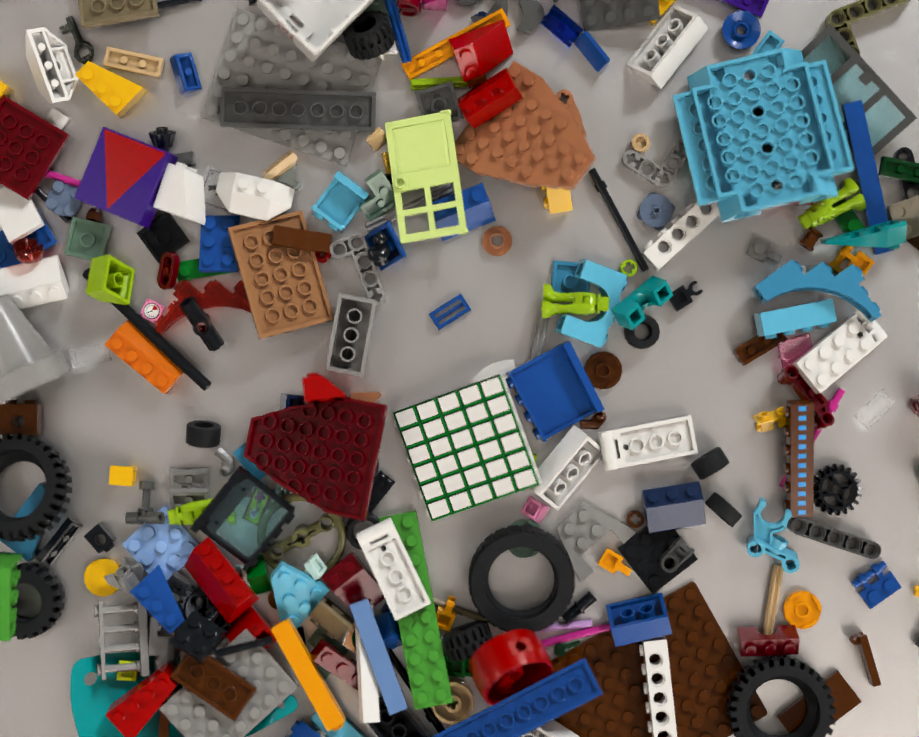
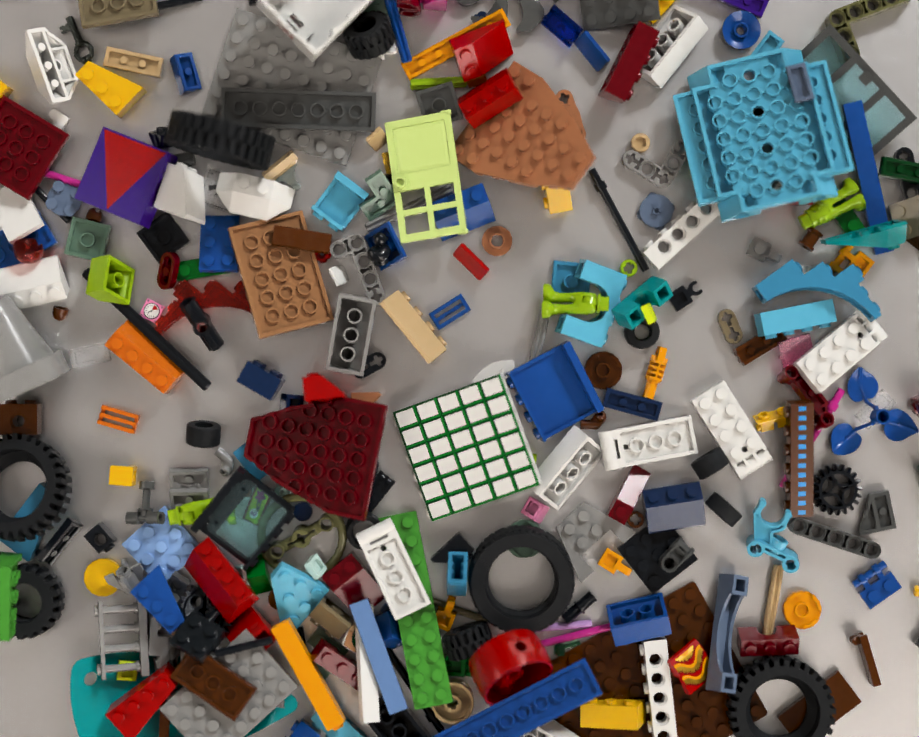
none -> reddish brown hinge [52,306,69,321]
none -> orange tile [97,405,140,434]
none -> black tyre [164,110,276,171]
none -> dark blue brick [237,360,286,401]
none -> dark blue tile [293,502,313,521]
none -> white slope [328,265,350,287]
none -> black beam [354,352,386,379]
none -> tan slope [379,290,447,364]
none -> black slope [431,532,474,563]
none -> dark azure slope [447,551,468,596]
none -> red slope [453,243,489,280]
none -> yellow wedge [580,698,646,730]
none -> dark red slope [598,21,660,104]
none -> dark blue plate [602,387,662,421]
none -> slope [606,465,651,525]
none -> neon yellow tile [640,302,657,325]
none -> light orange hinge [642,346,668,400]
none -> slope [667,638,709,695]
none -> white hinge [690,380,773,480]
none -> sand blue arch [705,573,749,694]
none -> dark tan beam [717,309,743,344]
none -> sand blue tile [785,62,815,104]
none -> blue plant [830,367,919,455]
none -> dark grey wing [858,490,896,536]

